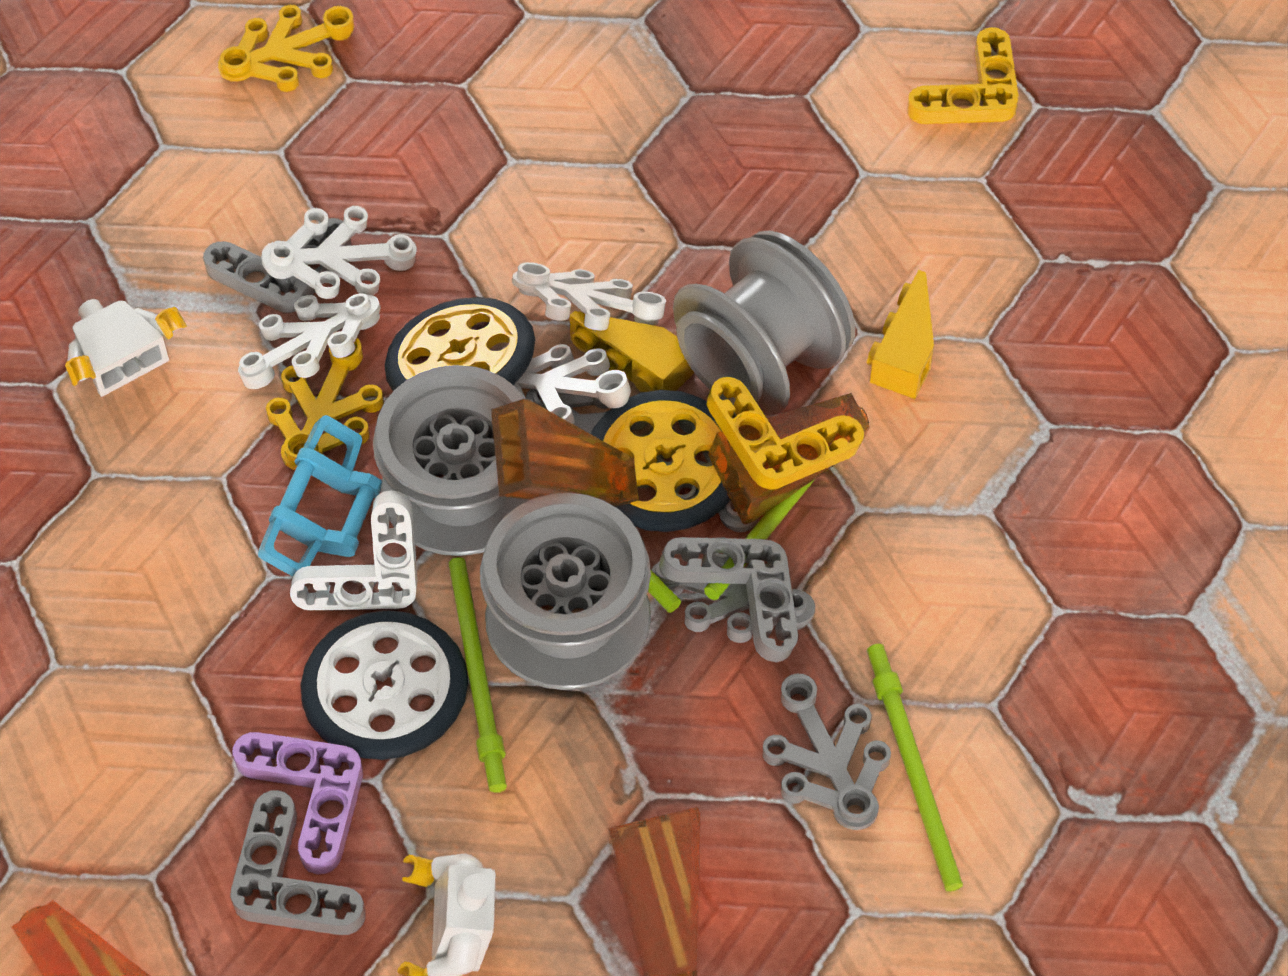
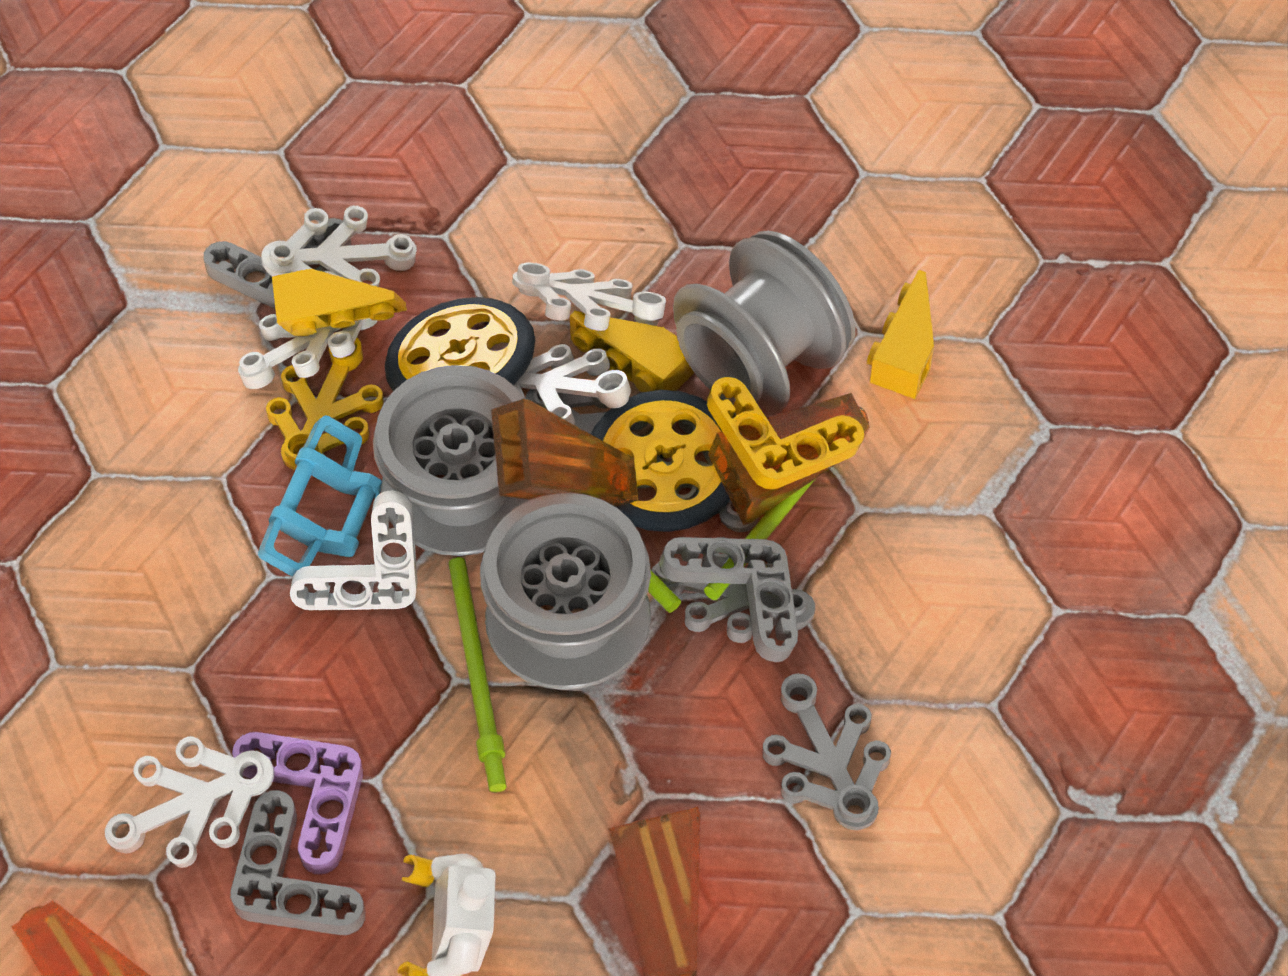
white torso [65,299,187,397] -> none
yellow plant [218,5,354,92] -> none
wedge [300,611,468,760] -> none
lime bar [867,644,963,892] -> none
yellow beam [907,27,1019,124] -> none
none -> white plant [105,736,274,868]
none -> yellow slope [272,268,407,336]

